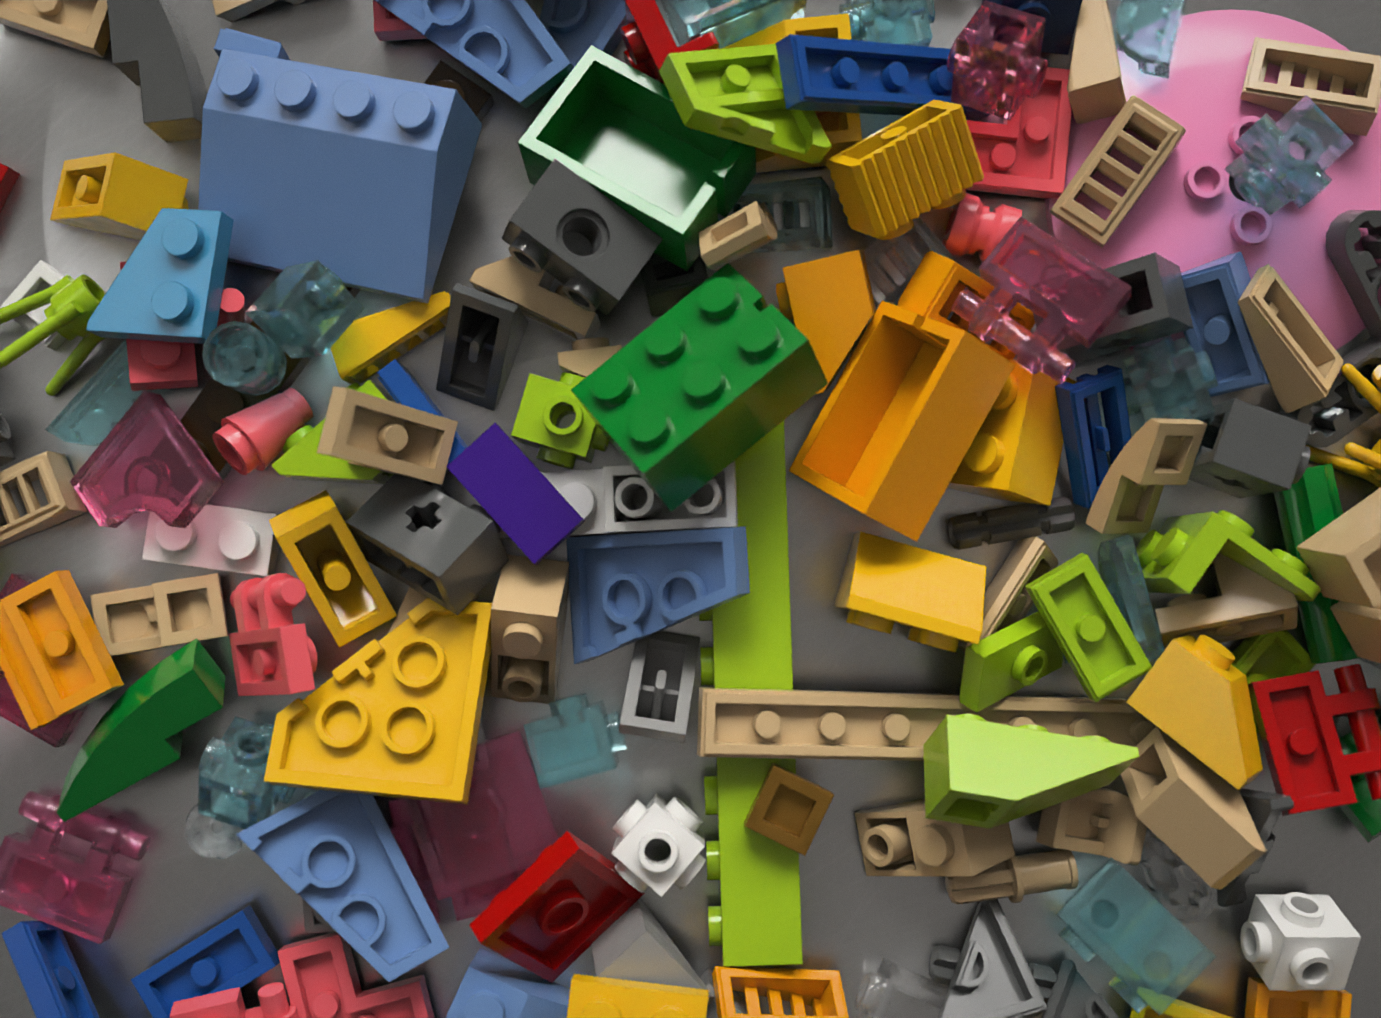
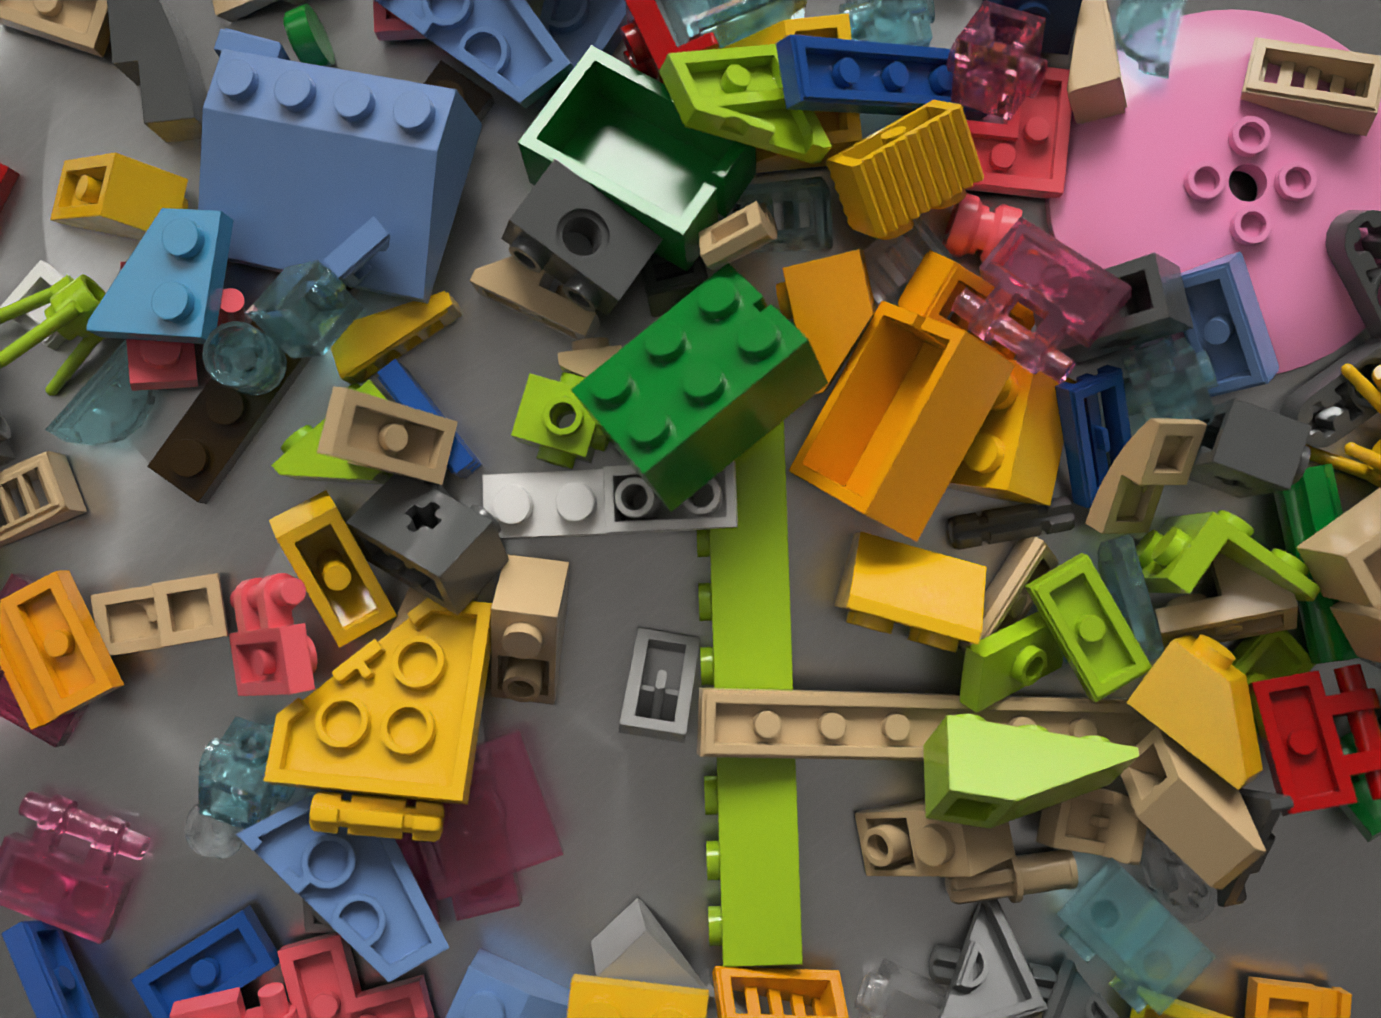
green slope [57,638,226,822] -> none
clear pink tile [70,390,225,528] -> none
white plate [142,497,279,576] -> none
coral cone [212,387,313,475] -> none
dark grey slope [436,283,529,411] -> none
dark purple tile [446,423,585,565] -> none
red plate [469,831,645,983] -> none
clear light blue brick [523,693,627,789] -> none
medium blue wing [566,526,750,664] -> none
white brick [612,792,706,897] -> none
pearl gold tile [744,763,834,856] -> none
tan slope [1050,95,1186,248] -> none
clear light blue brick [1225,95,1354,215] -> none
tan slope [1238,264,1344,413] -> none
white brick [1240,892,1361,992] -> none
none -> green tile [283,3,335,67]
none -> yellow axle [309,791,445,842]
none -> medium blue tile [322,216,390,288]

